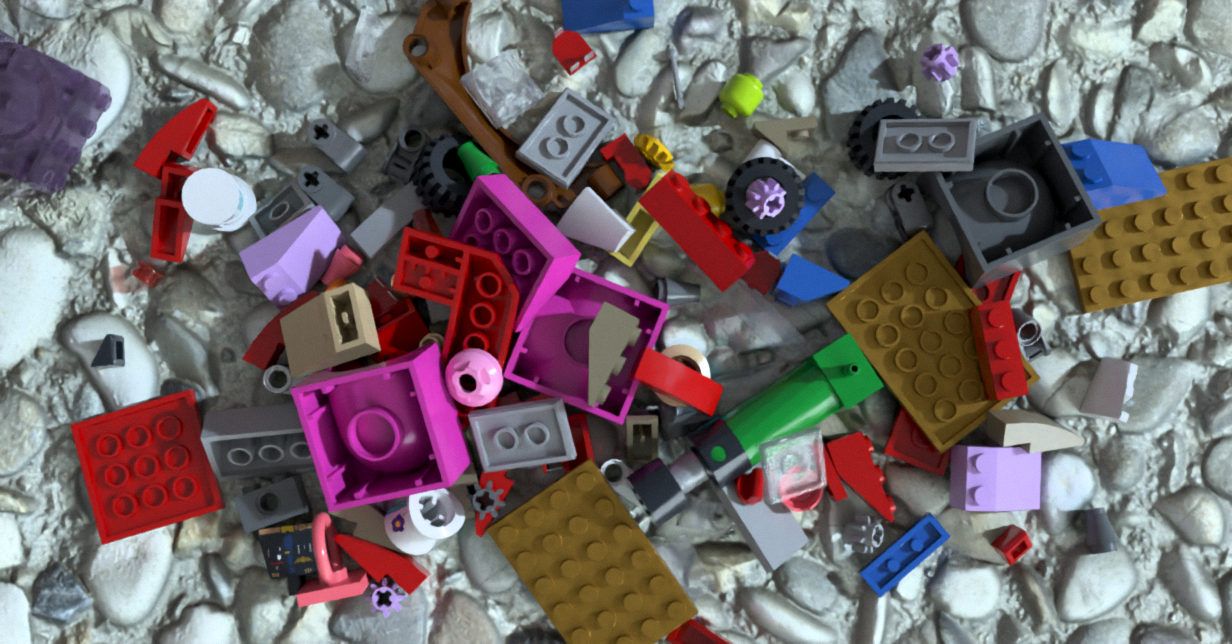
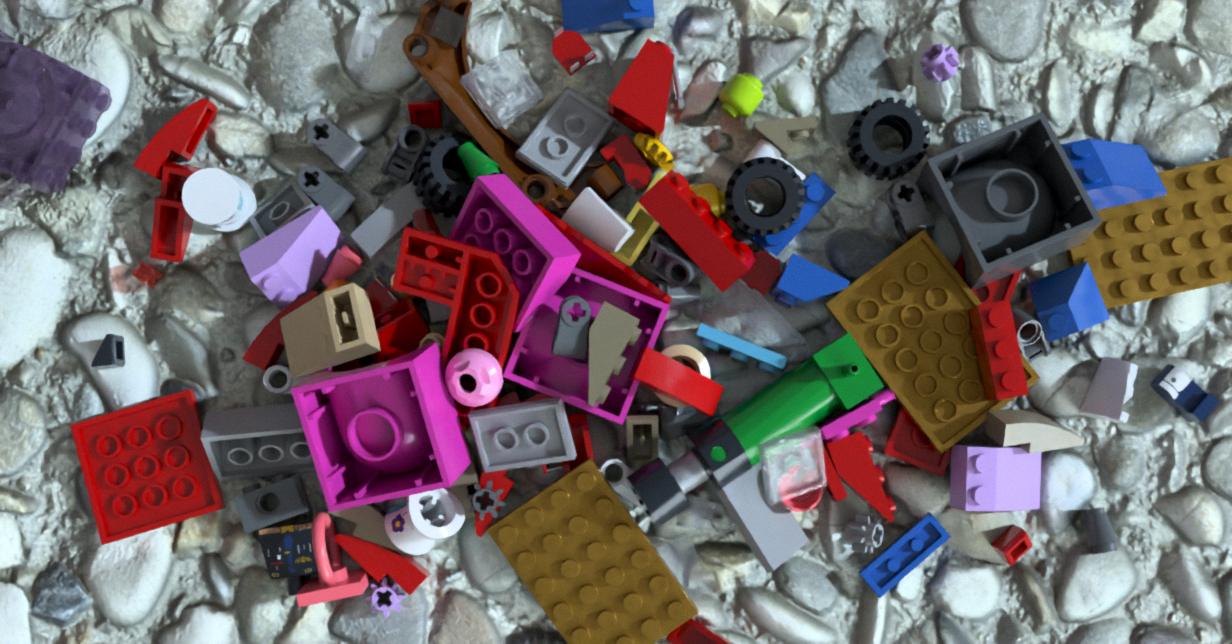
red plate [735,468,765,505] -> none
lavender gear [745,178,786,219] -> none
light grey tile [874,118,977,172] -> none
none -> red slope [408,100,442,129]
none -> clear smoke tile [428,5,469,47]
none -> red wedge [535,203,673,305]
none -> dark grey piece [551,295,591,359]
none -> red slope [608,39,674,143]
none -> dark grey piece [640,233,702,287]
none -> medium azure plate [696,323,789,375]
none -> dark pink plate [796,387,896,449]
none -> blue slope [1027,261,1110,342]
none -> dark blue leg [1151,364,1220,422]

